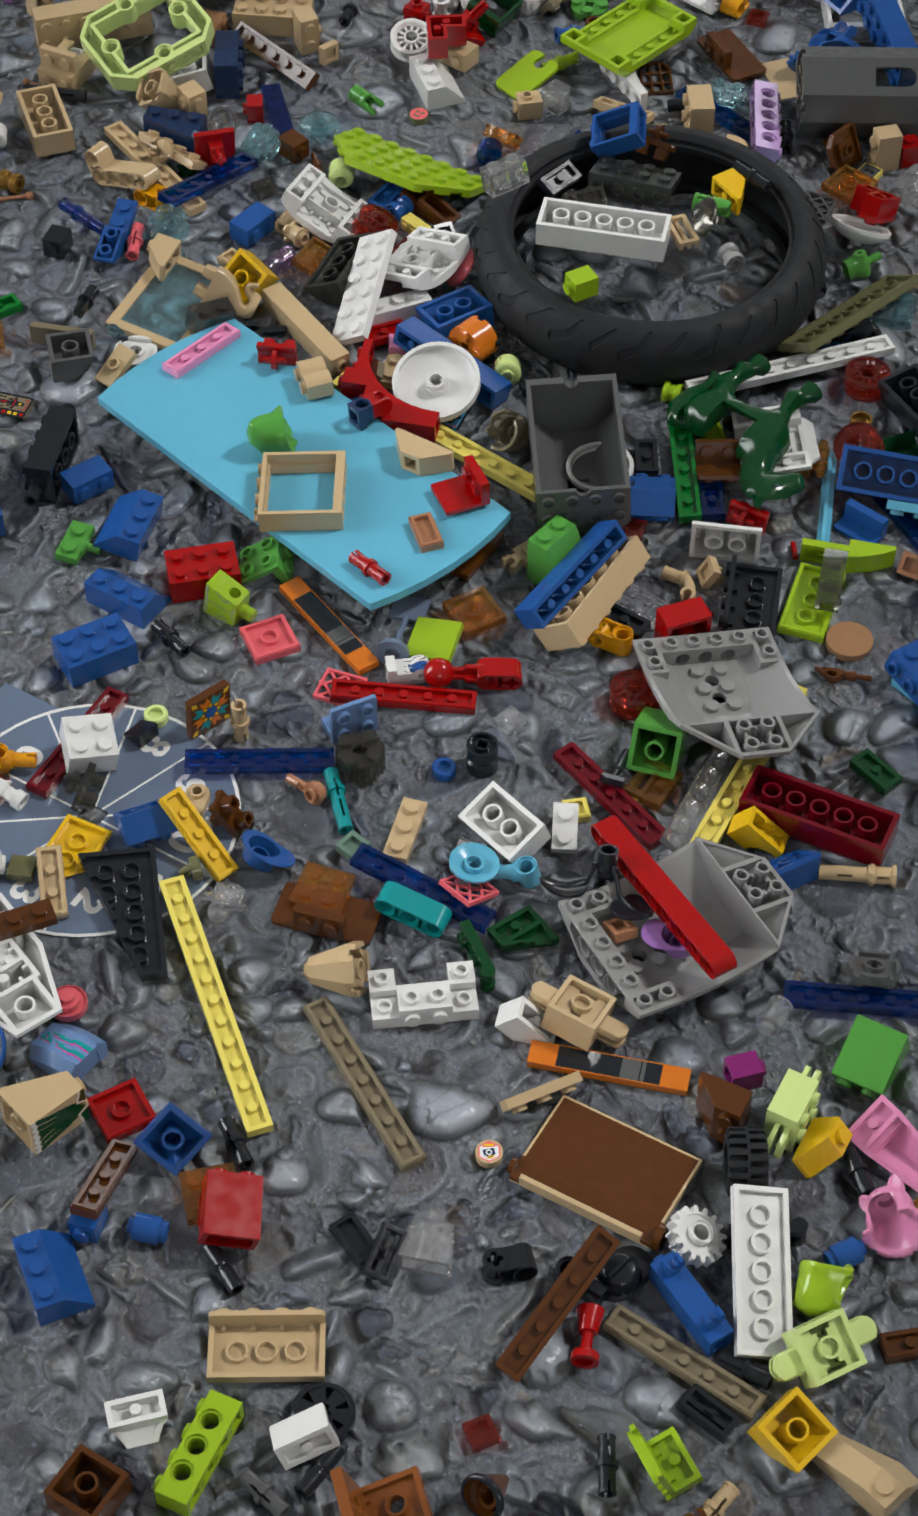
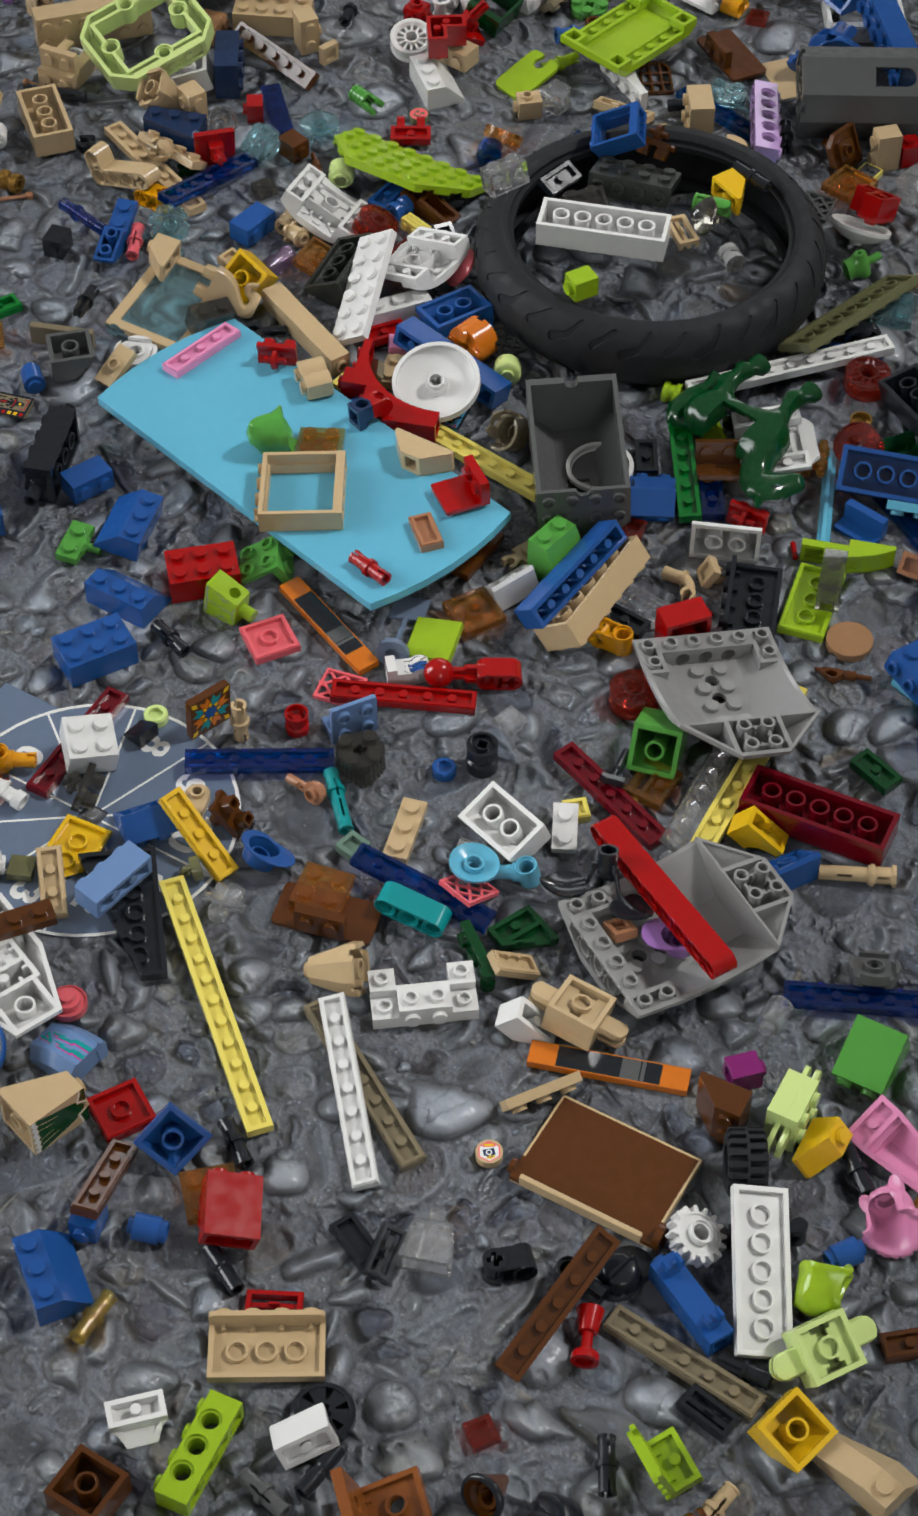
none -> blue brick [20,362,46,394]
none -> clear yellow pin [69,1289,118,1345]
none -> medium blue brick [74,840,152,919]
none -> black bar [76,135,112,154]
none -> red tile [245,1289,305,1310]
none -> red wheel [284,704,309,738]
none -> clear orange plate [296,427,346,451]
none -> white tile [318,992,381,1192]
none -> red plate [390,116,431,146]
none -> white slope [483,565,539,613]
none -> tan plate [486,950,541,981]

